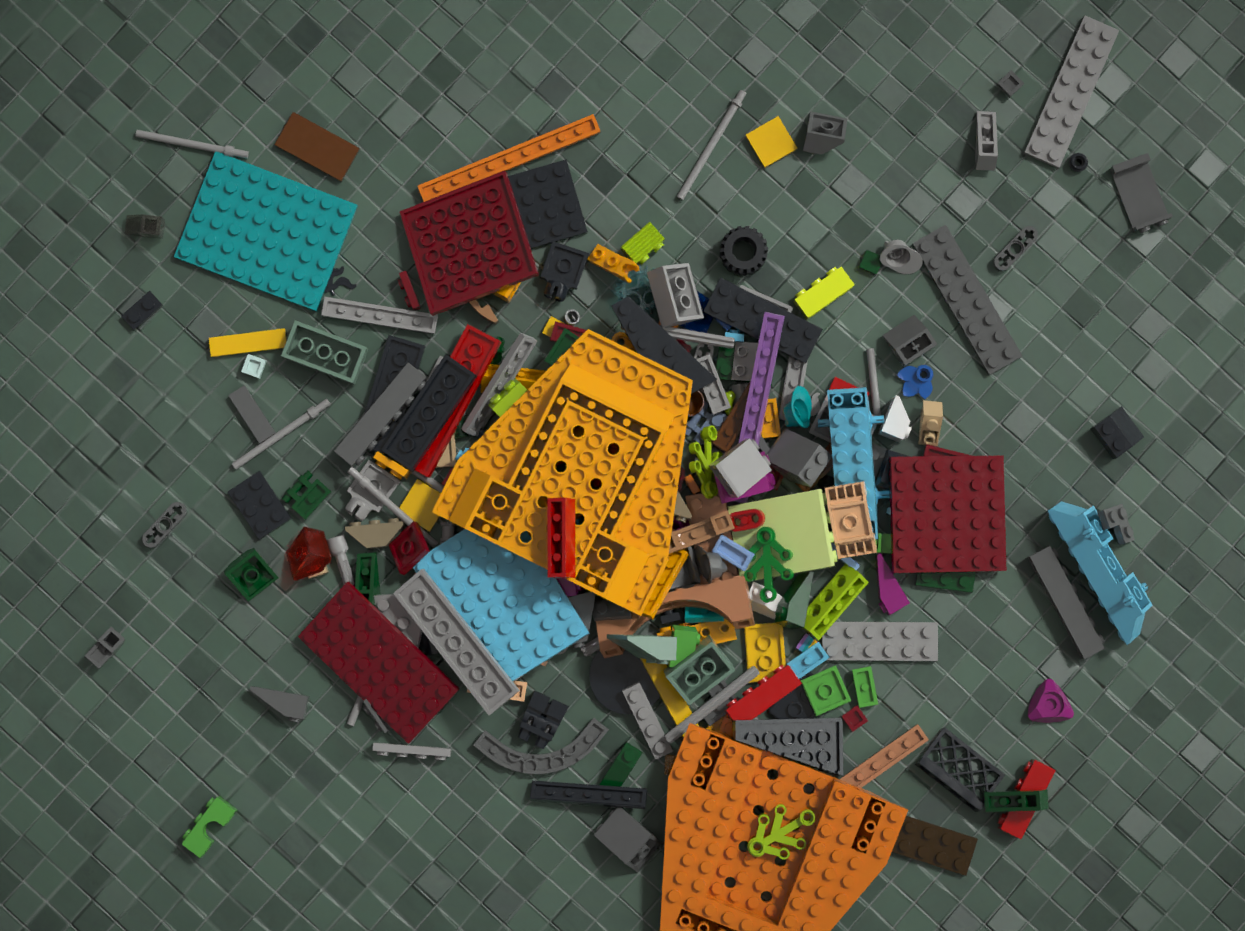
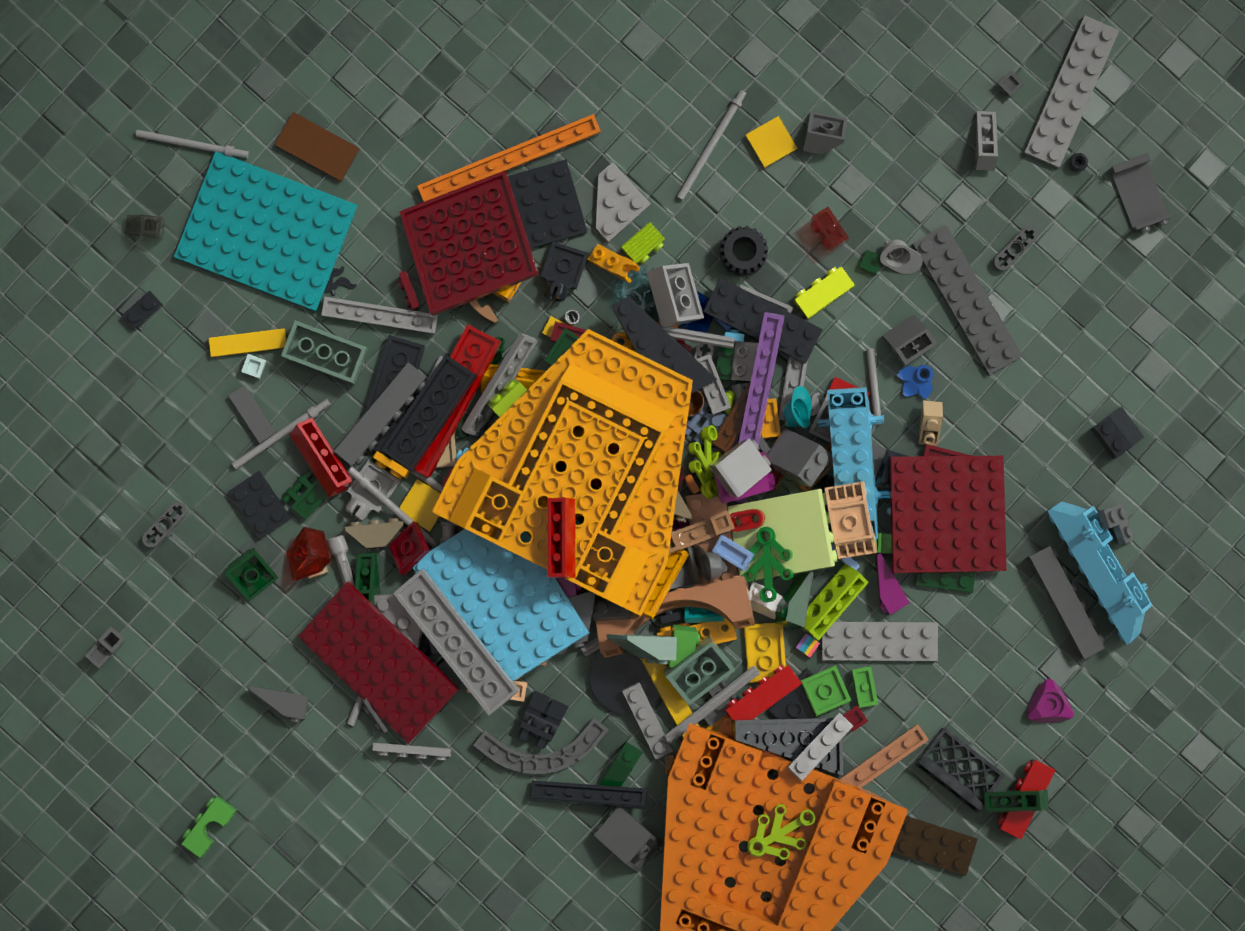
medium azure plate [787,642,829,679] -> none
white slope [878,395,911,442] -> none
none -> red brick [289,418,352,498]
none -> light grey plate [596,162,651,243]
none -> light grey plate [787,713,853,782]
none -> clear red brick [810,206,849,252]

